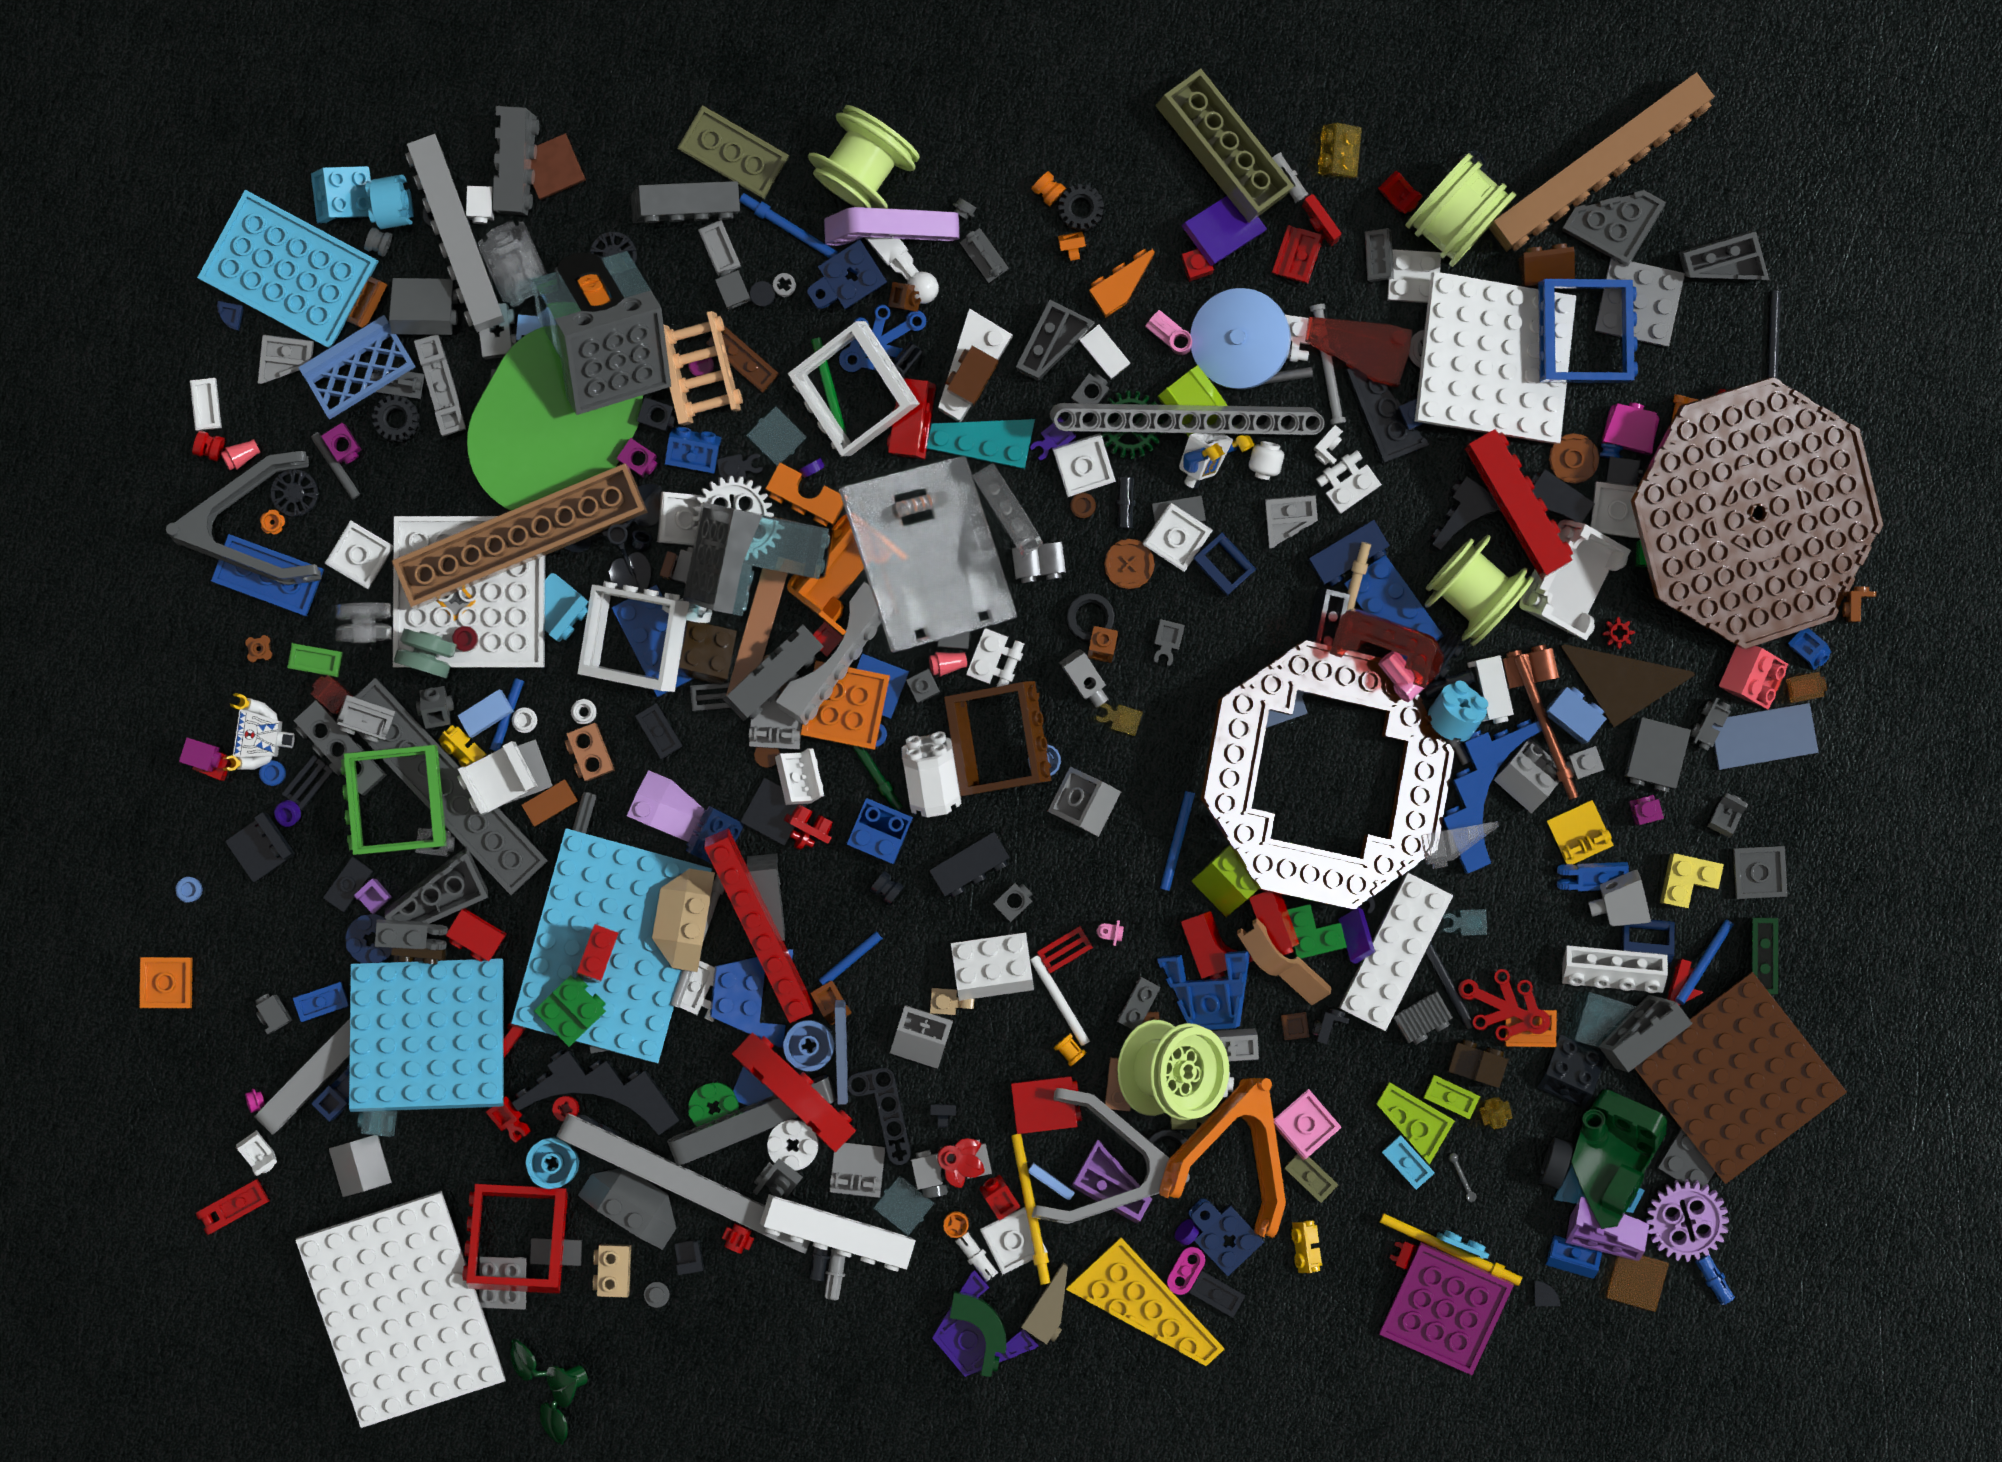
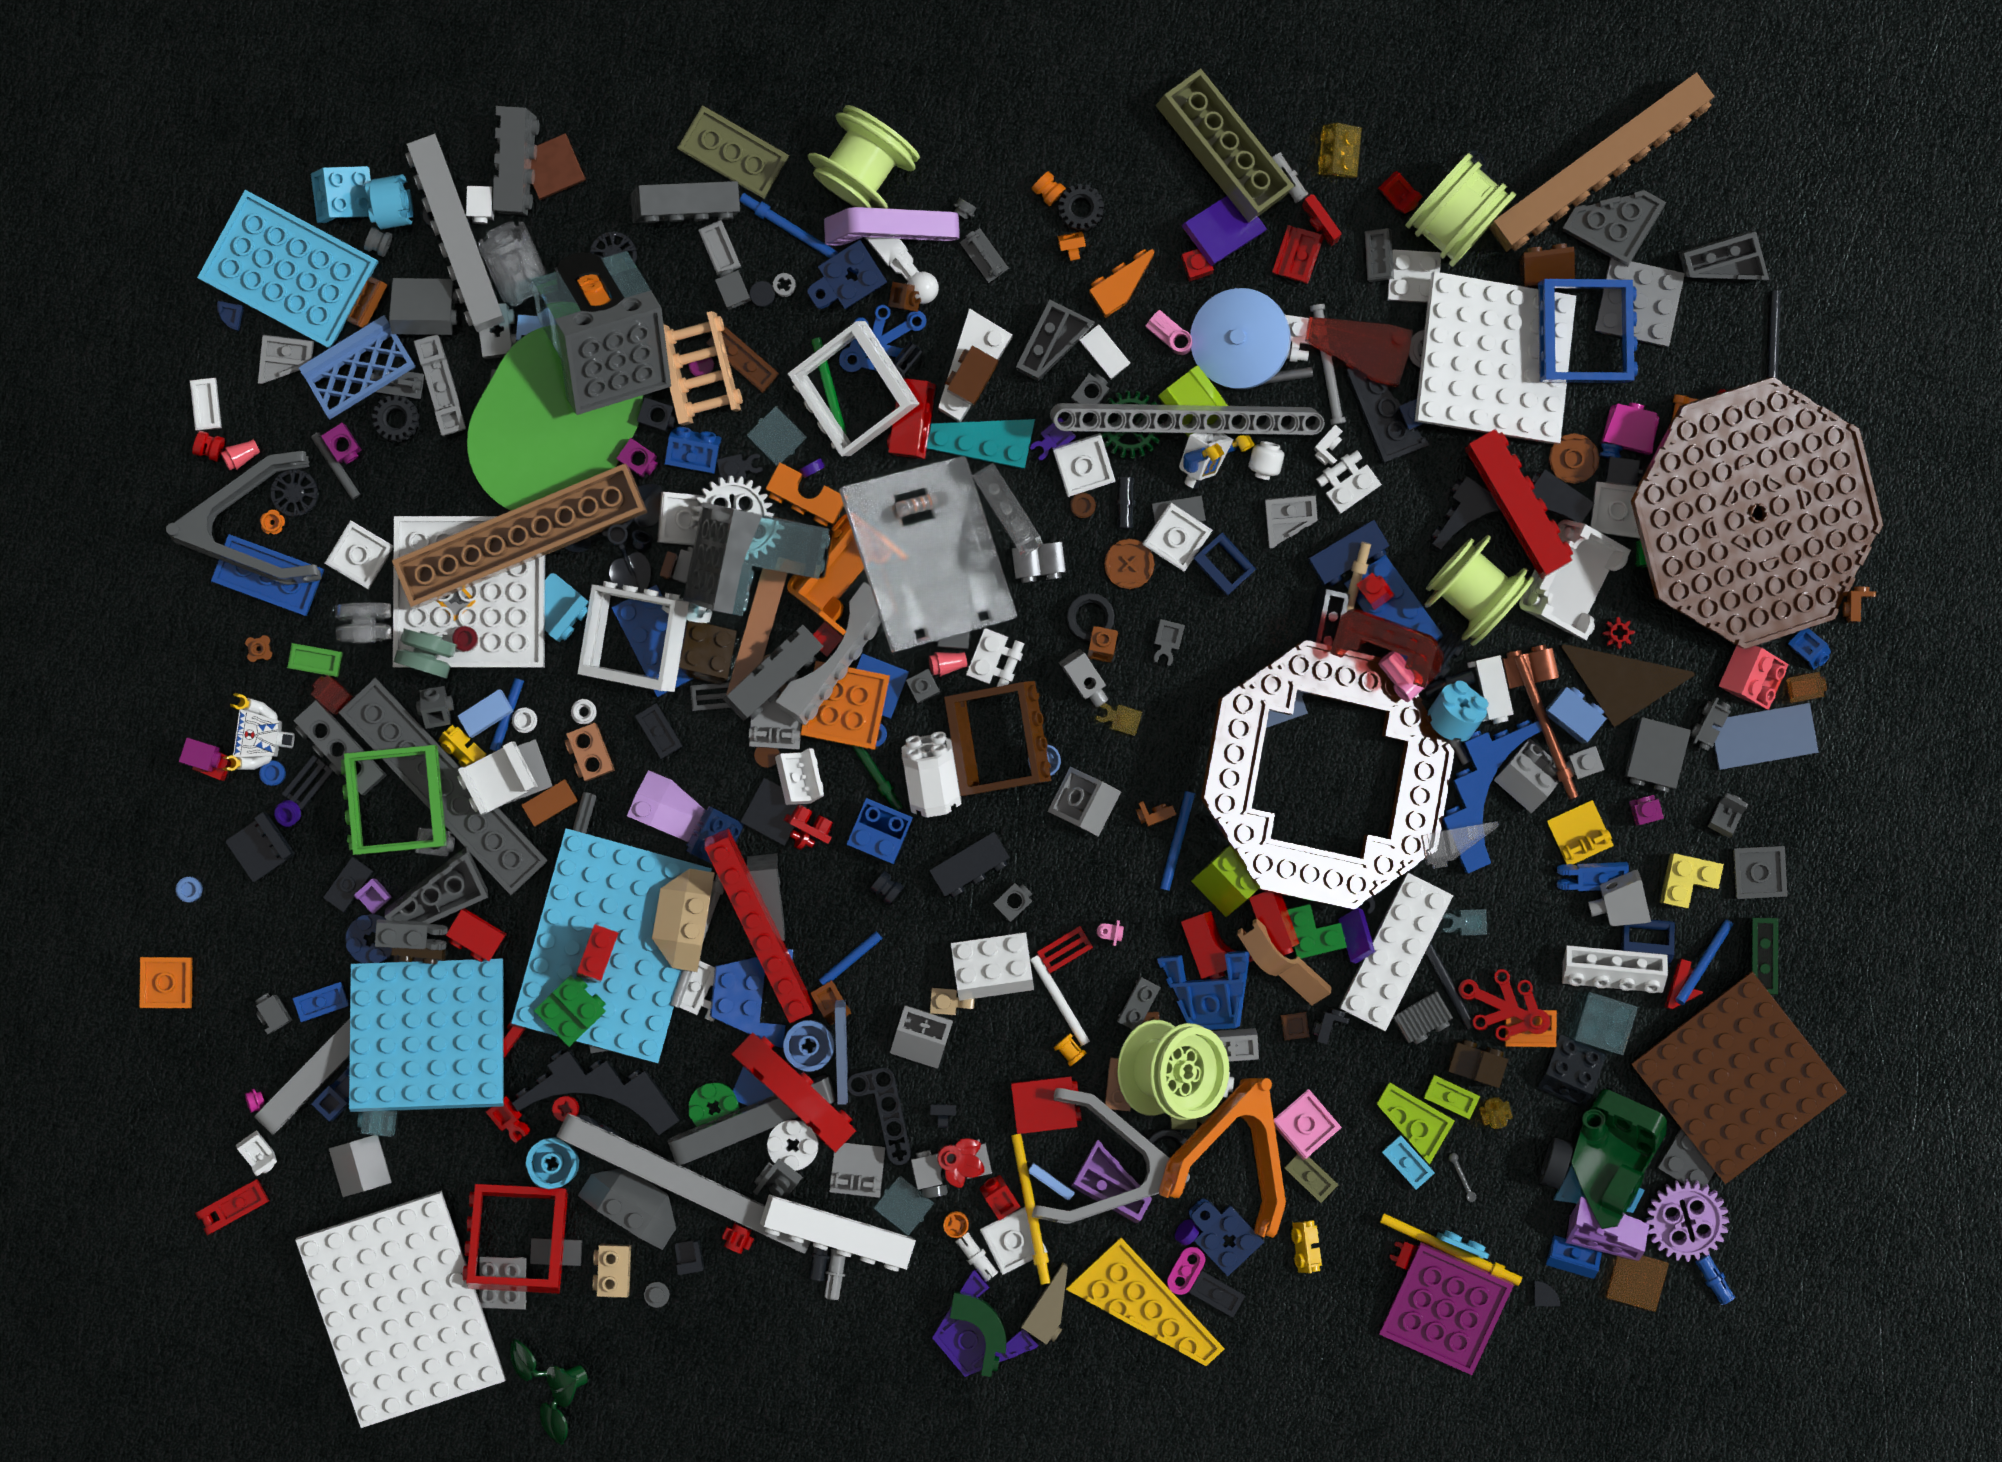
light grey hinge [336,695,395,743] -> none
dark grey wedge [1598,995,1692,1072] -> none
none -> dark orange bracket [1136,801,1176,827]
none -> red brick [1356,573,1395,610]

